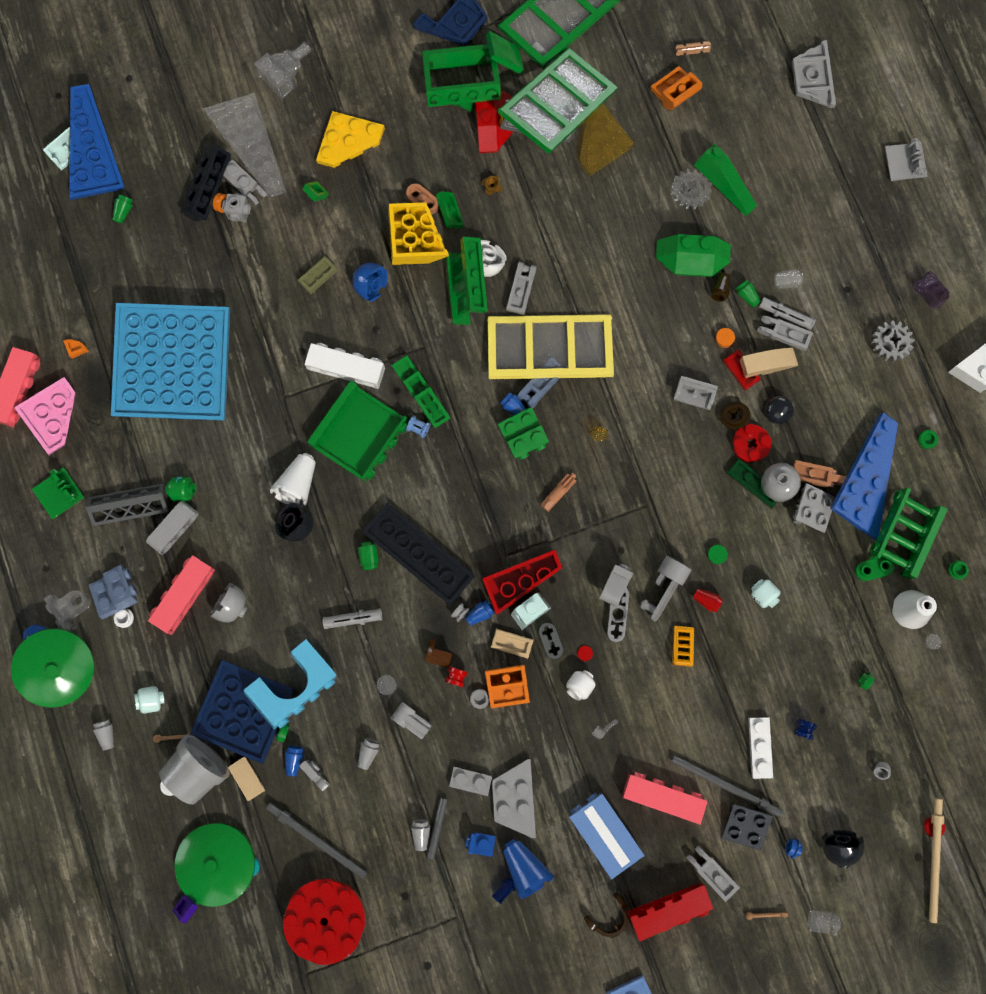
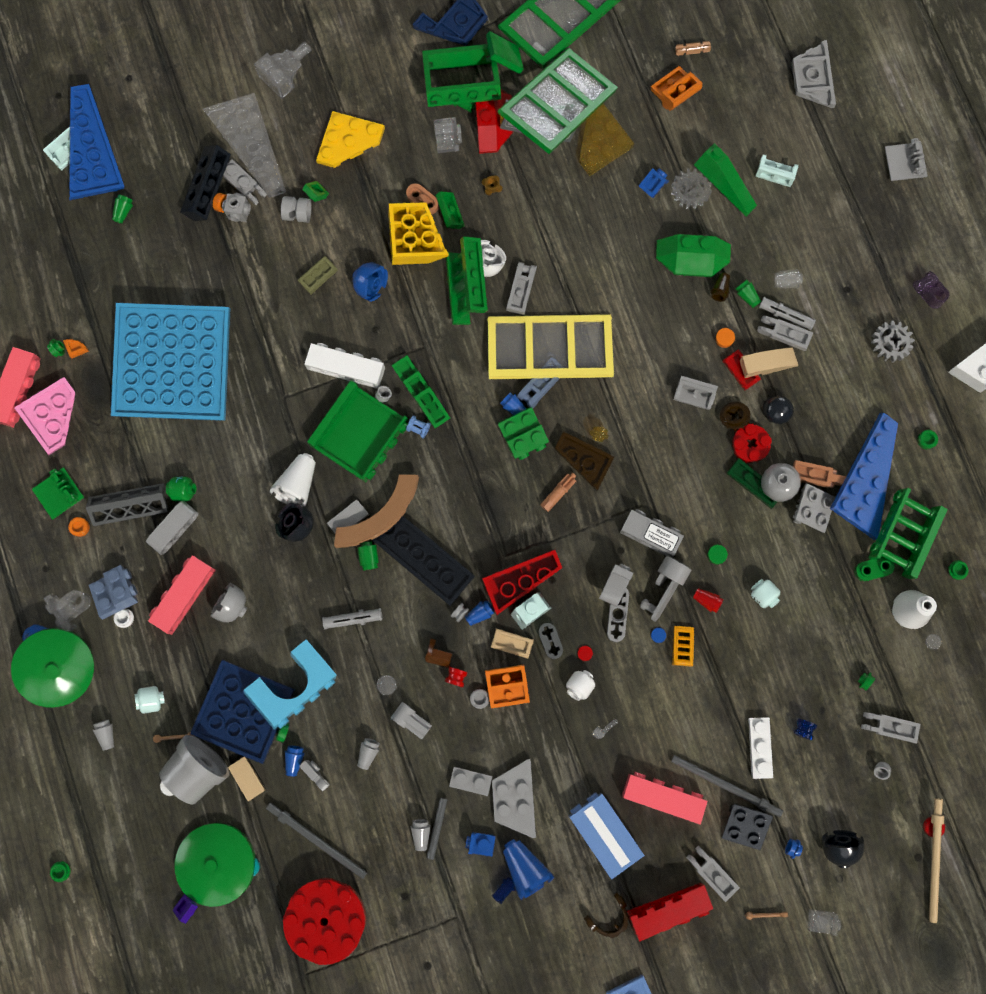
none -> green plate [47,339,65,357]
none -> green plate [50,861,71,882]
none -> orange tile [68,517,90,537]
none -> light grey wheel [281,196,311,223]
none -> light grey tile [327,500,369,534]
none -> medium nougat tile [334,475,419,548]
none -> light grey hinge [375,386,392,403]
none -> clear brick [433,117,462,153]
none -> dark brown wing [555,431,614,491]
none -> light grey brick [620,509,684,557]
none -> blue bracket [639,168,669,198]
none -> blue piece [651,628,666,643]
none -> light aqua hinge [755,154,798,187]
none -> light grey hinge [861,712,921,744]

